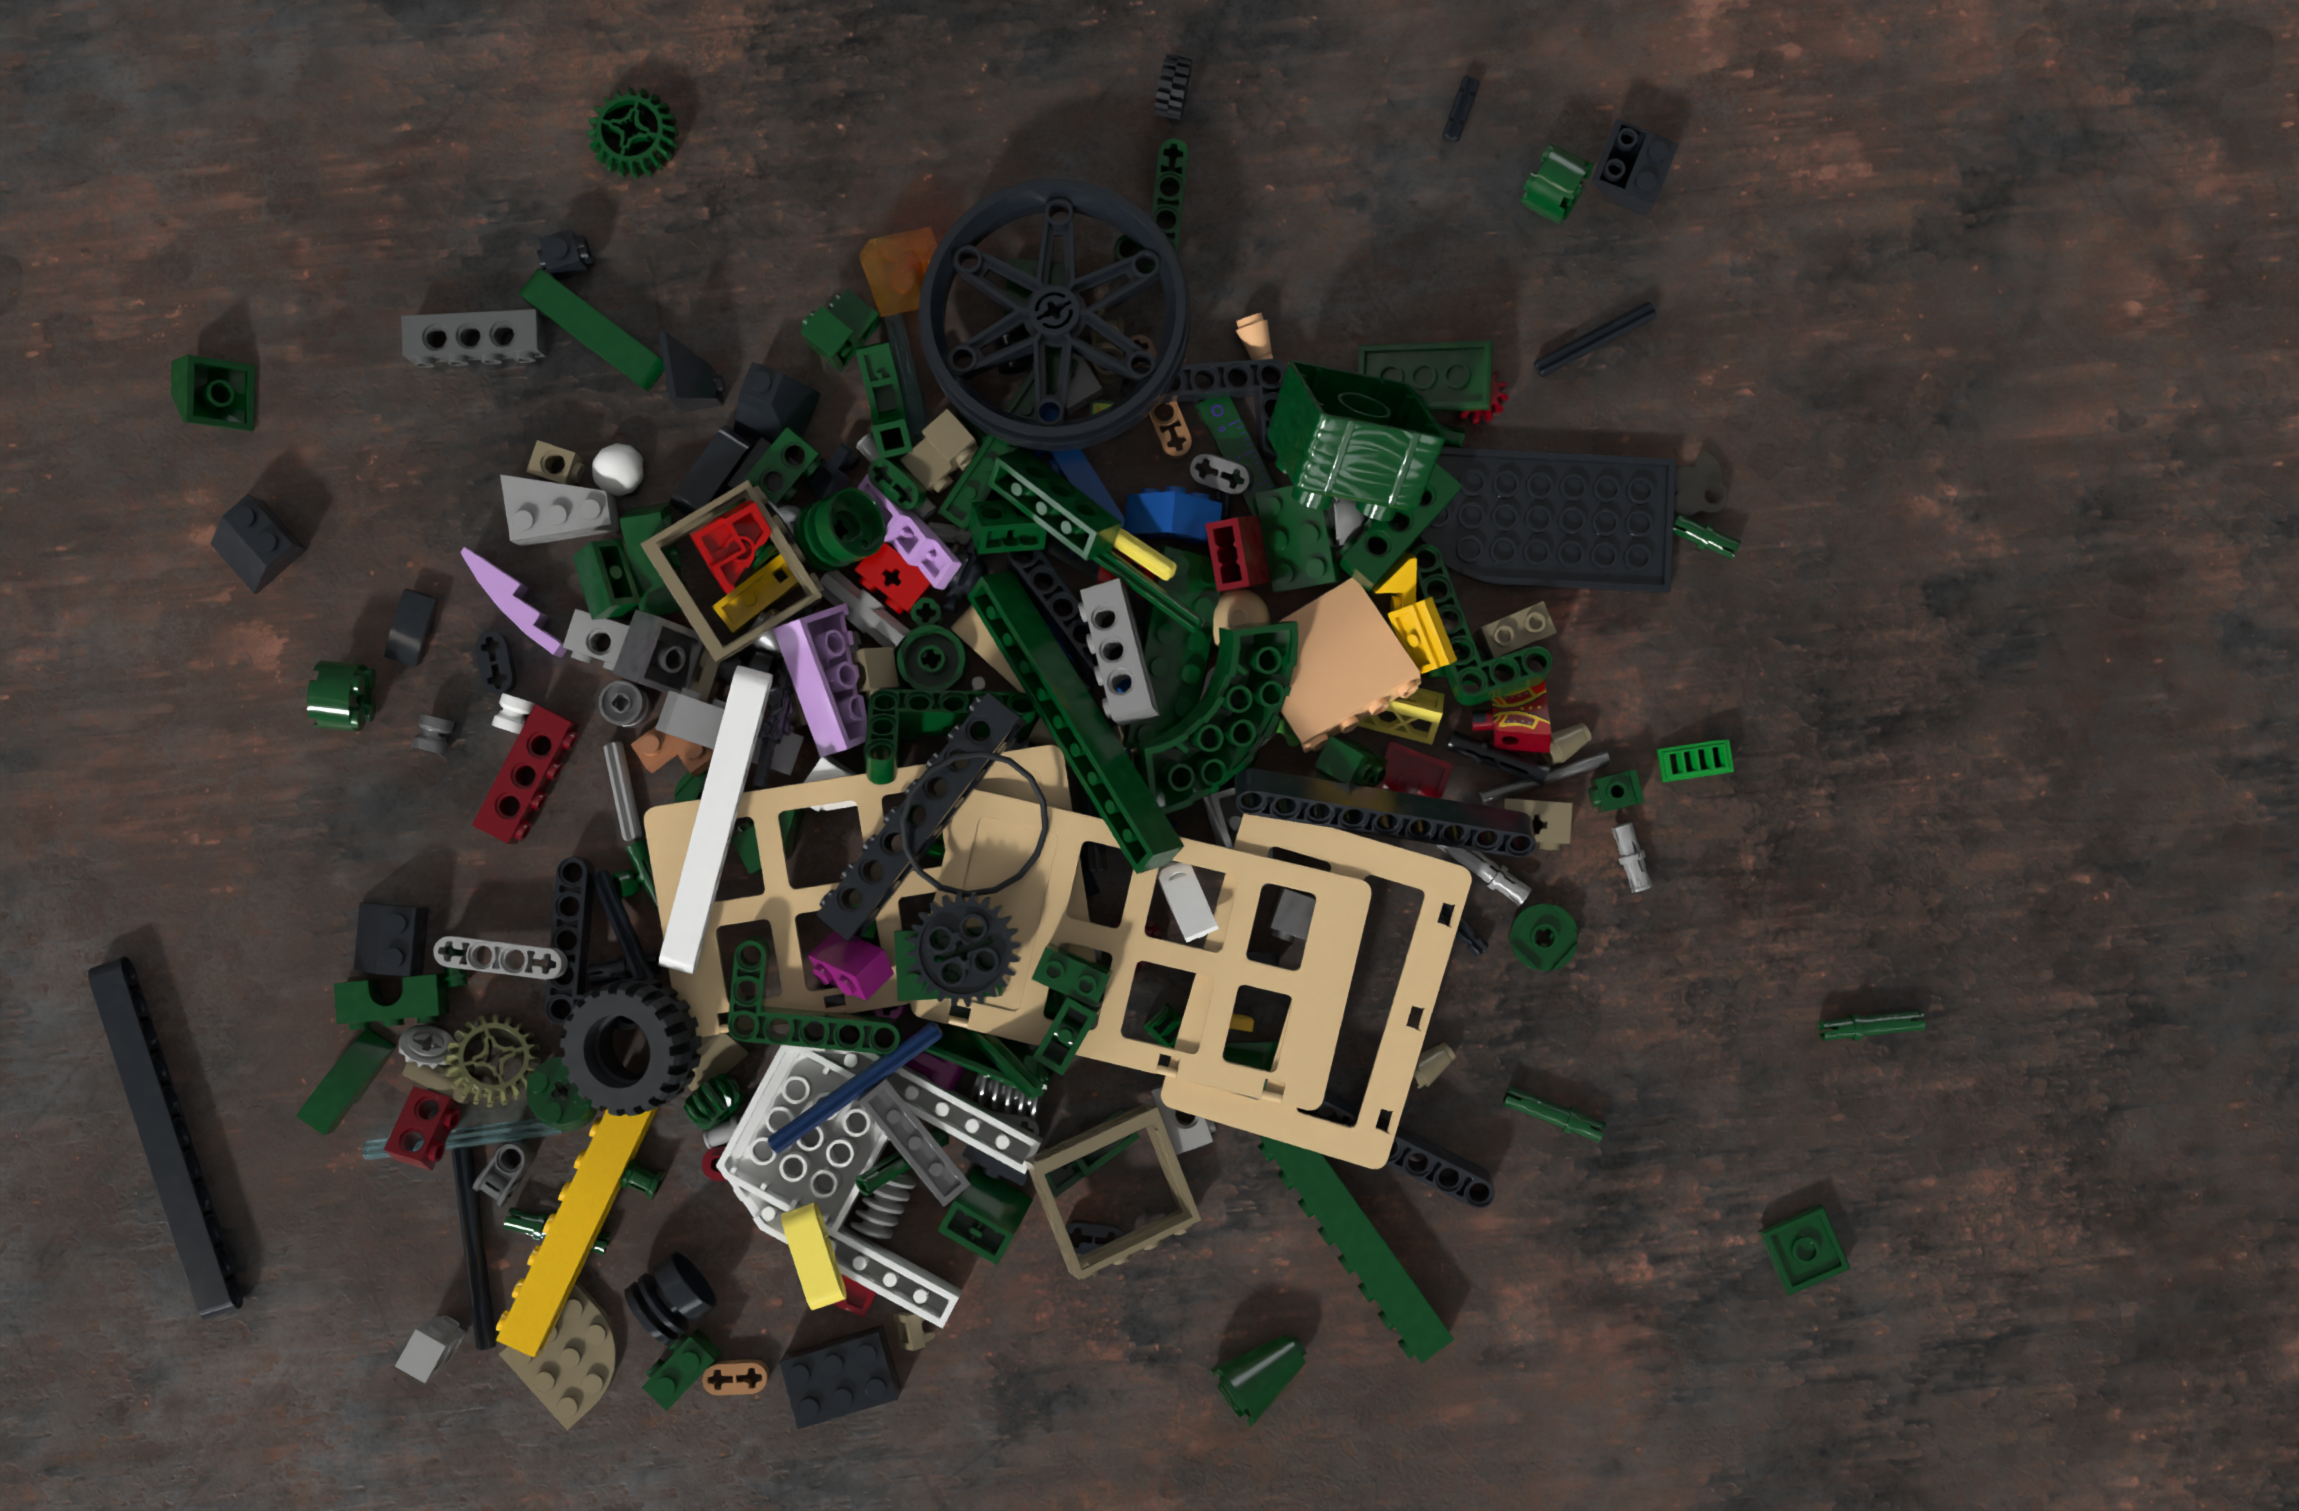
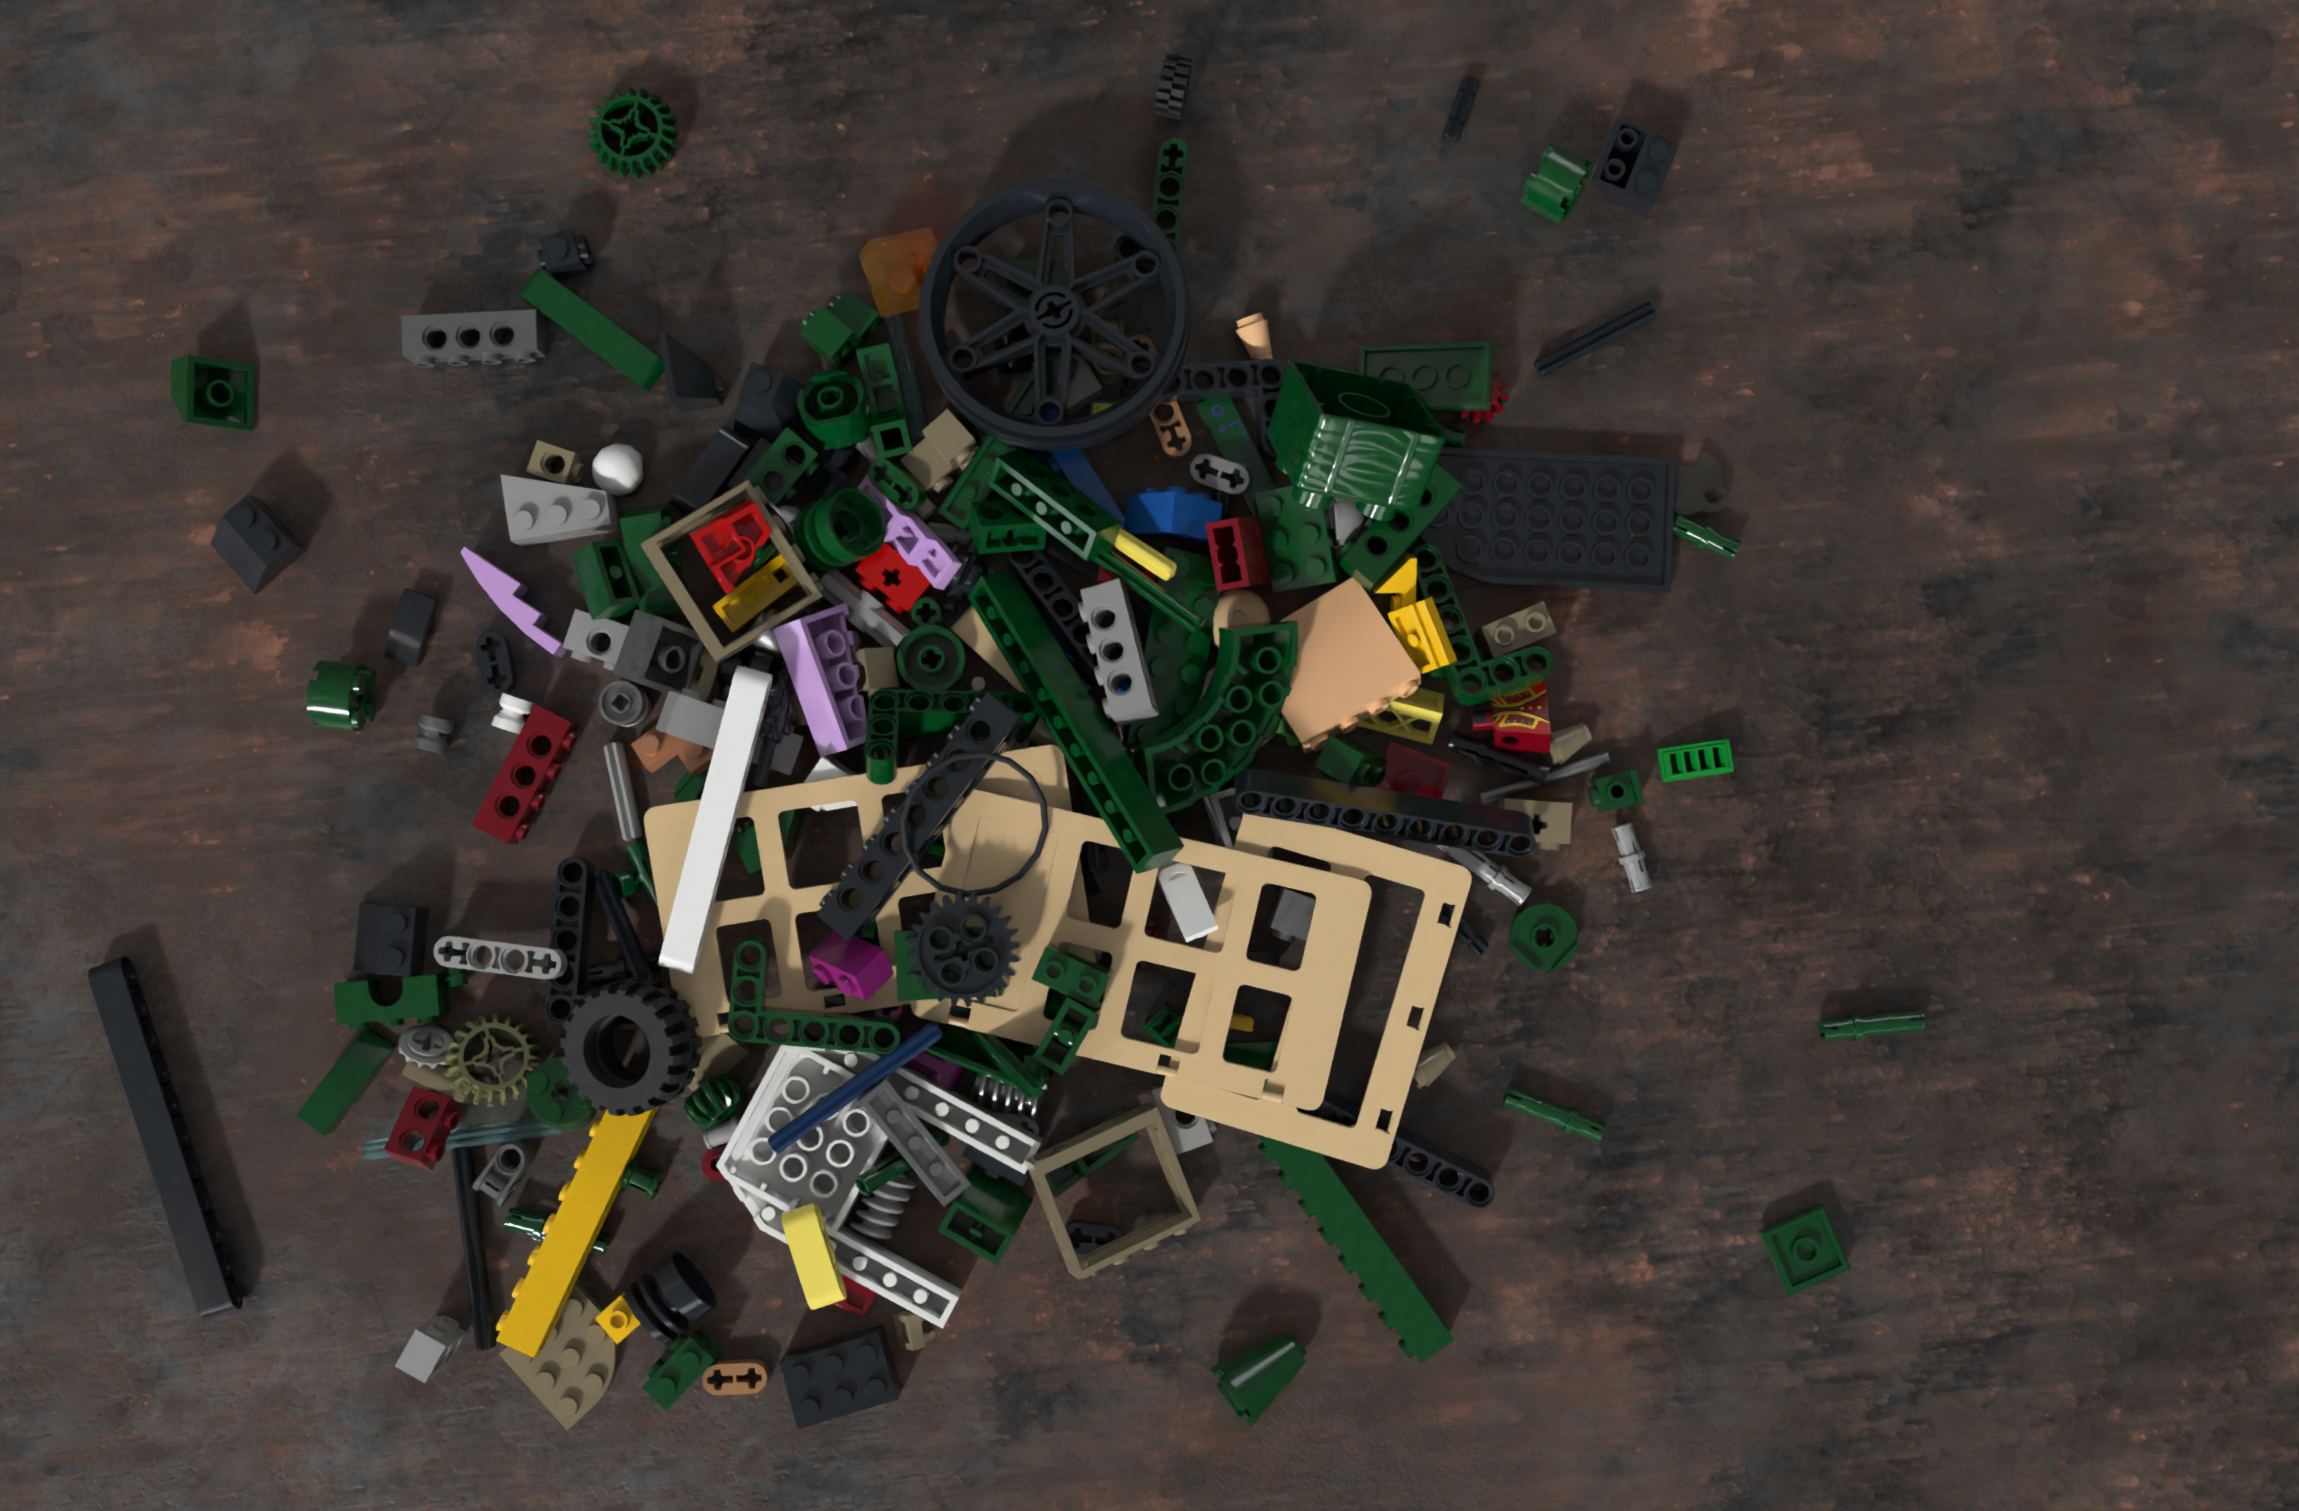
none -> yellow brick [594,1293,640,1344]
none -> dark green brick [797,370,872,450]

